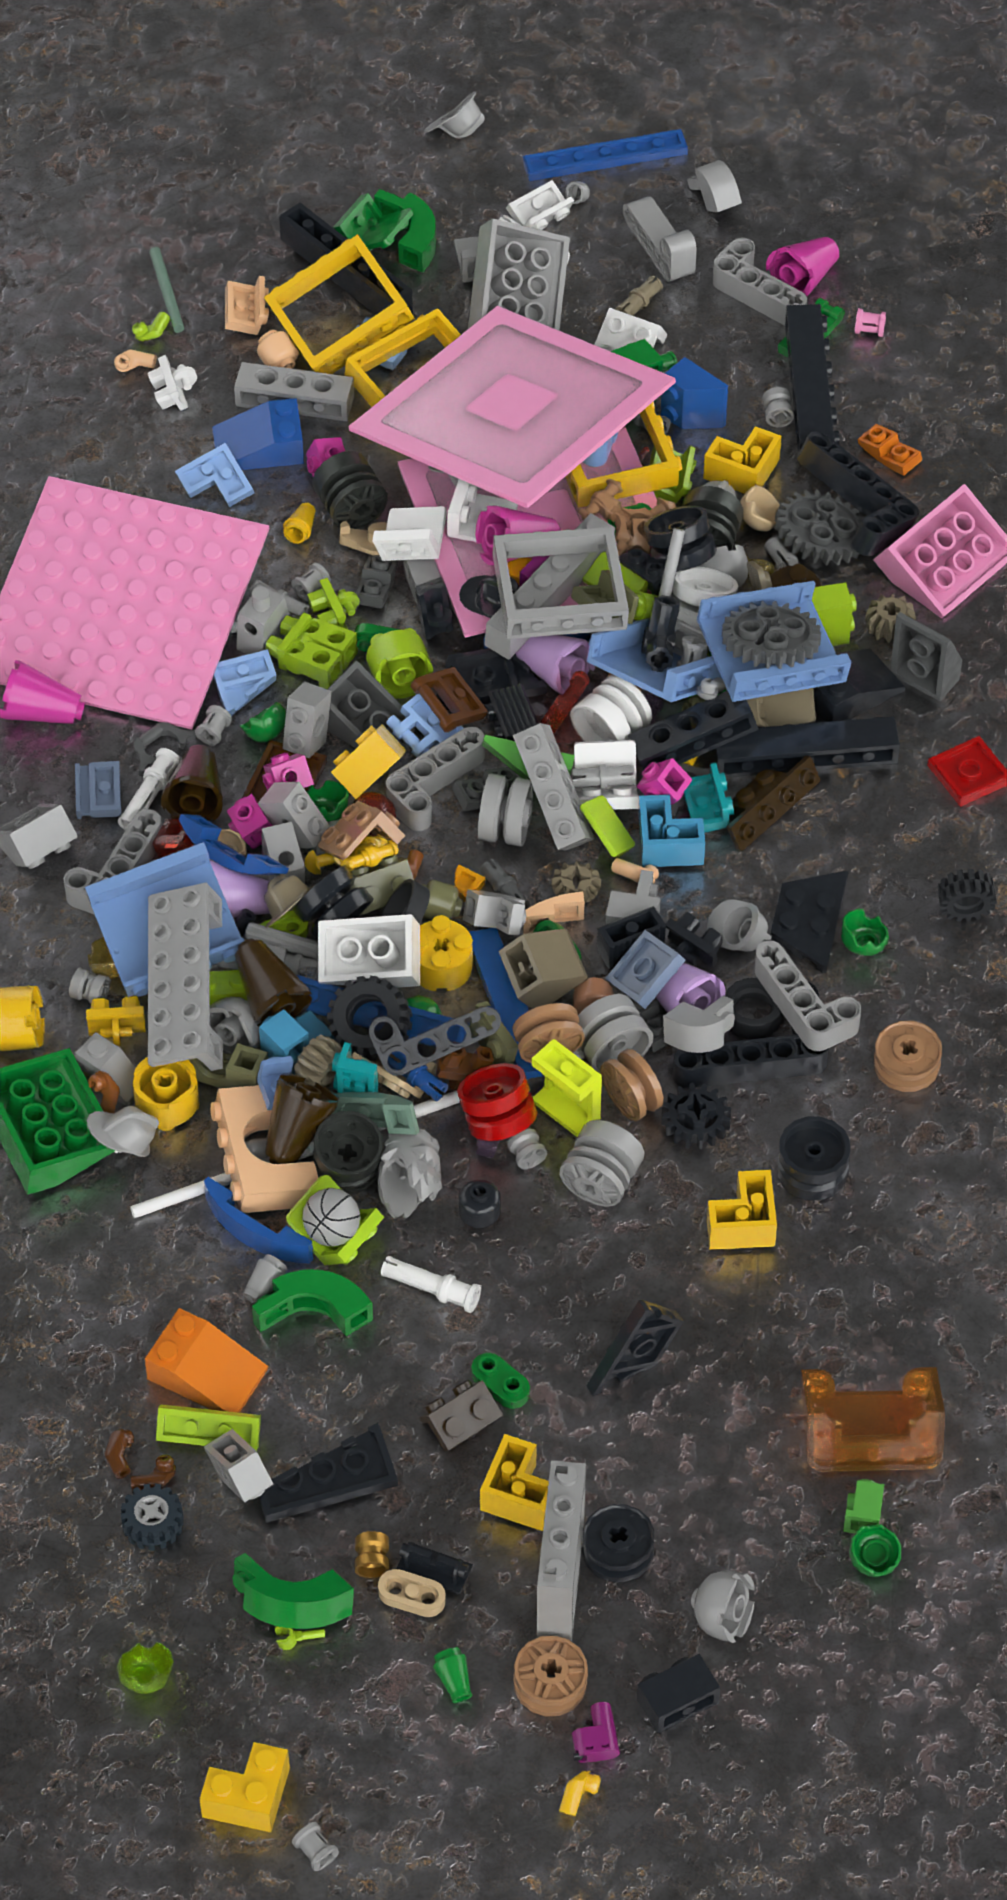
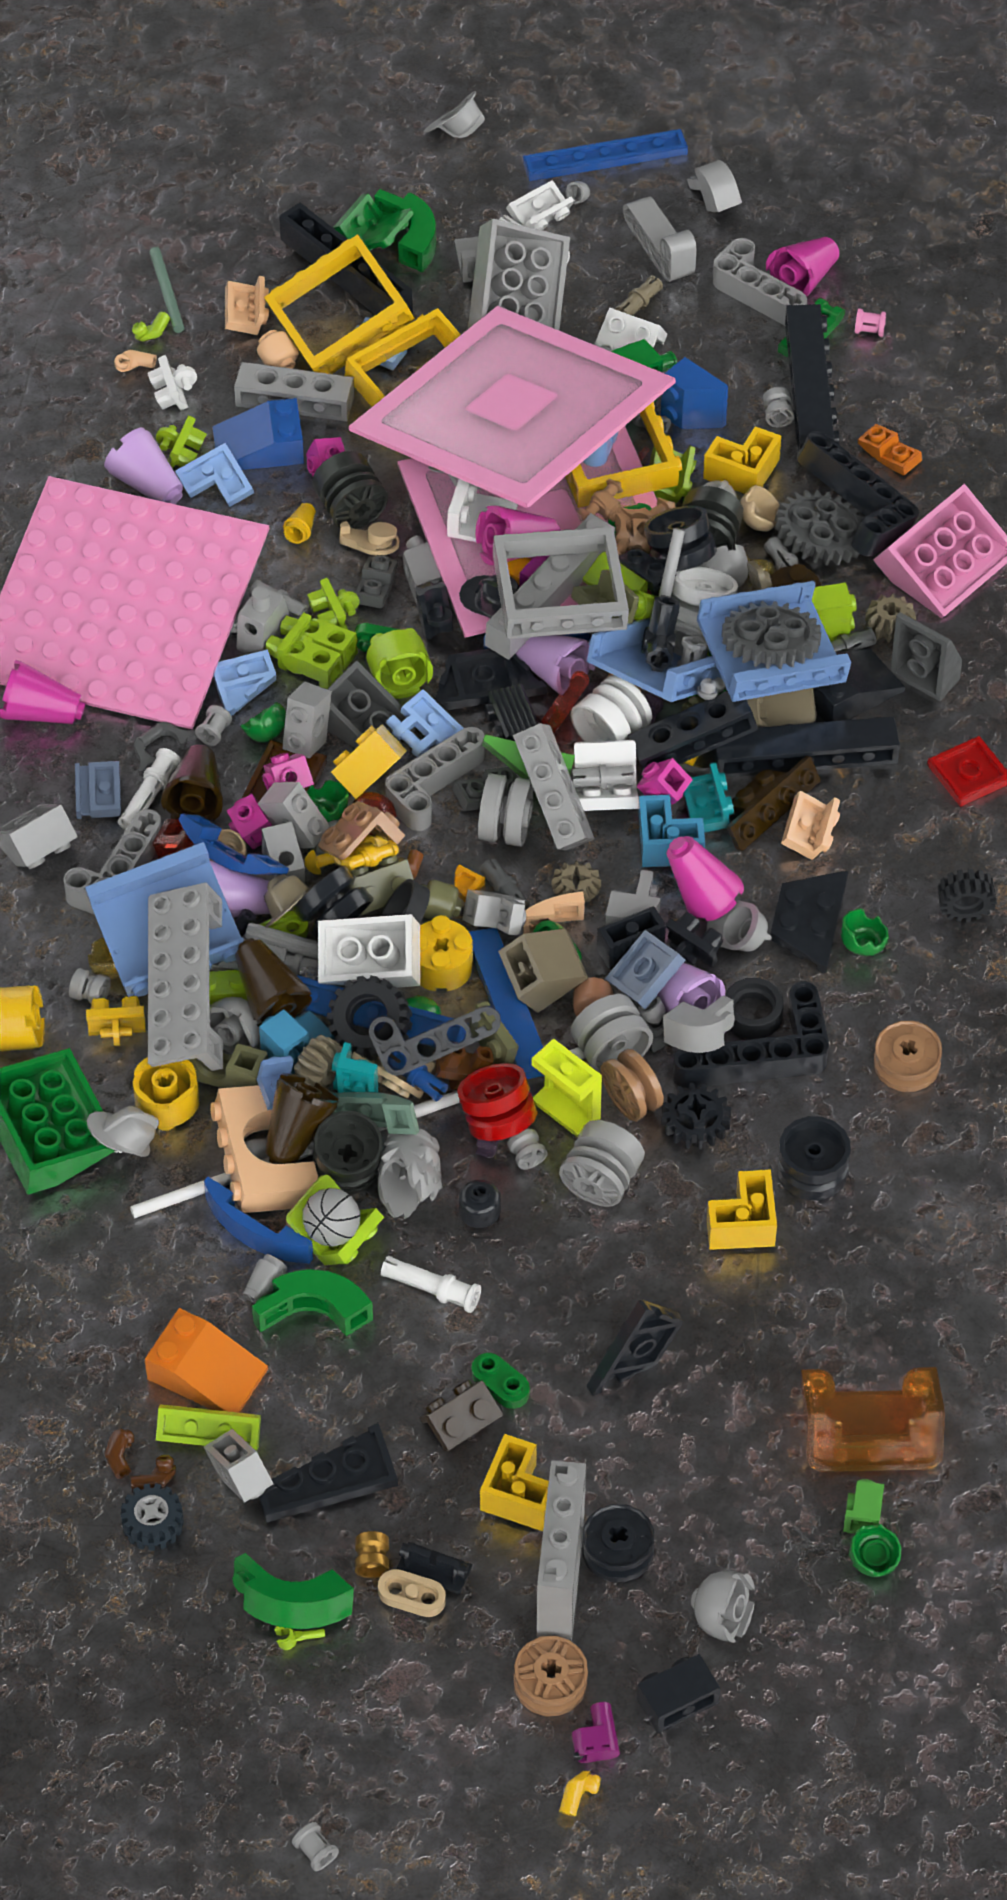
light grey slope [75,1032,136,1107] -> none
dark orange arm [88,1071,120,1114] -> none
clear neon green hair [117,1642,174,1694] -> none
yellow brick [200,1742,290,1833] -> none
light grey bush [291,563,331,601] -> none
white bracket [372,506,447,561] -> none
reddish brown plate [410,667,488,733] -> none
green cone [433,1647,473,1703] -> none
medium nougat wheel [512,1003,585,1063] -> none
lime slope [580,795,635,858] -> none
light nougat arm [611,858,659,884] -> none
light grey beam [754,941,861,1051] -> none
none -> lavender cone [104,427,183,504]
none -> lime hips [155,415,207,469]
none -> light grey hinge [638,996,666,1024]
none -> dark pink cone [666,836,744,921]
none -> light nougat bracket [781,791,840,860]
none -> dark grey pin [831,626,877,653]

